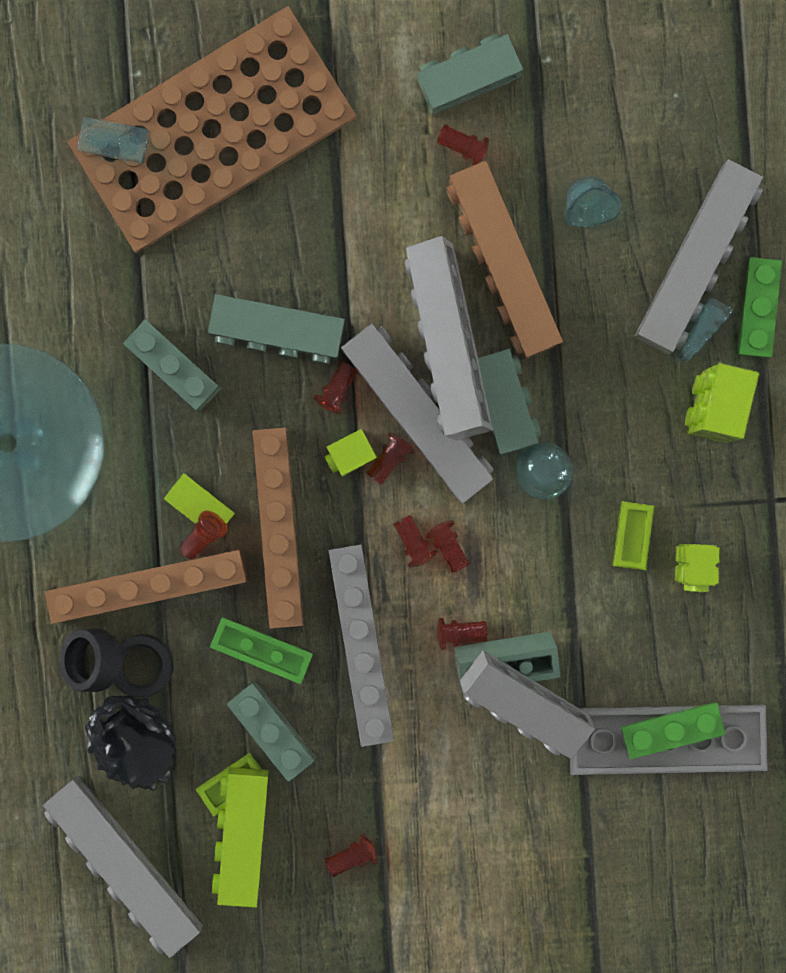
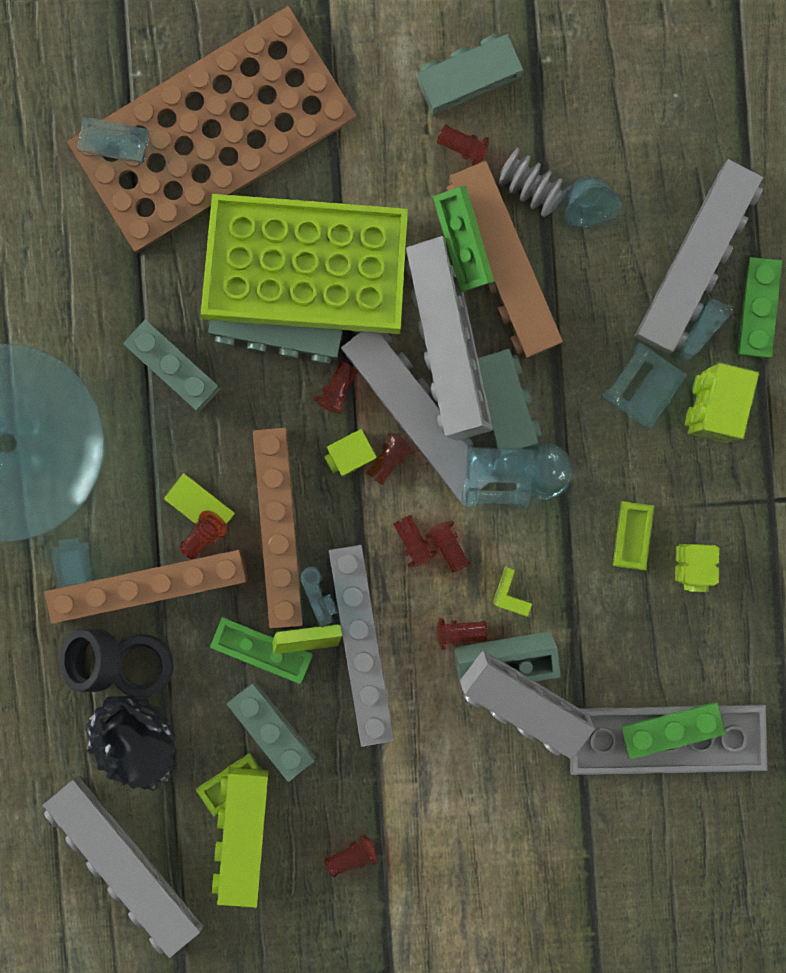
none -> clear light blue brick [51,537,96,588]
none -> lime plate [201,194,408,334]
none -> lime tile [272,624,342,654]
none -> clear light blue plate [301,566,338,628]
none -> bright green plate [433,186,495,292]
none -> clear light blue plate [461,447,534,508]
none -> lime panel [493,566,532,617]
none -> light grey piece [498,147,571,217]
none -> clear light blue plate [602,342,687,429]

